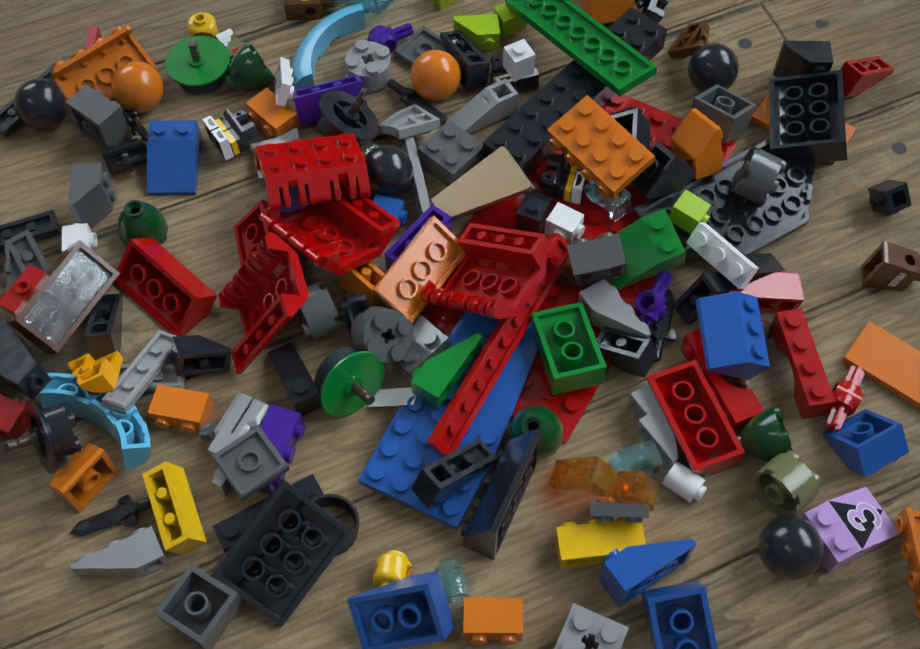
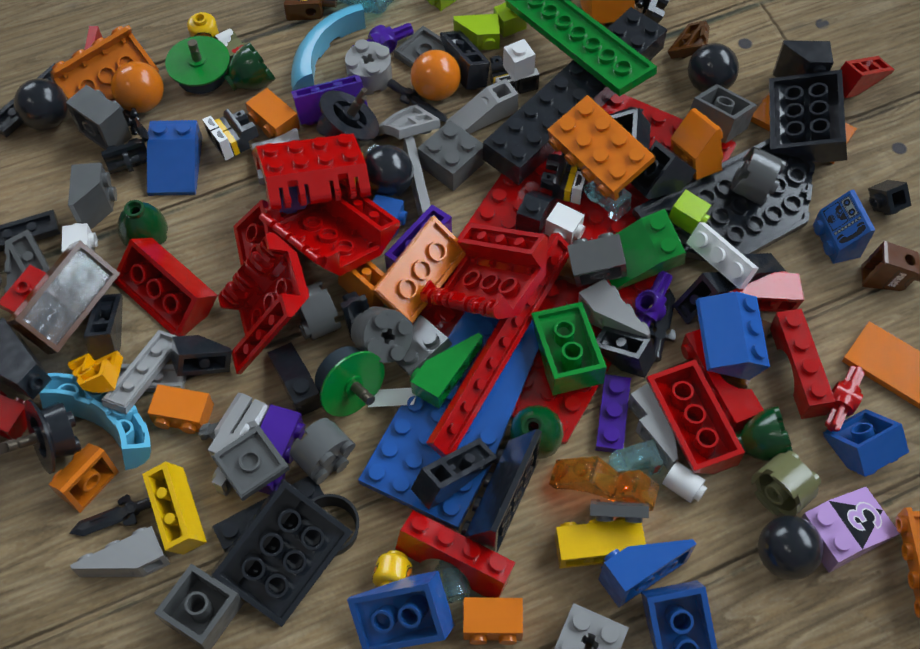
white plate [275,57,294,107] -> none
tan slope [431,146,535,220] -> none
none -> dark grey brick [289,418,356,485]
none -> red arch [395,510,516,598]
none -> dark purple plate [595,374,631,454]
none -> blue slope [813,190,875,264]

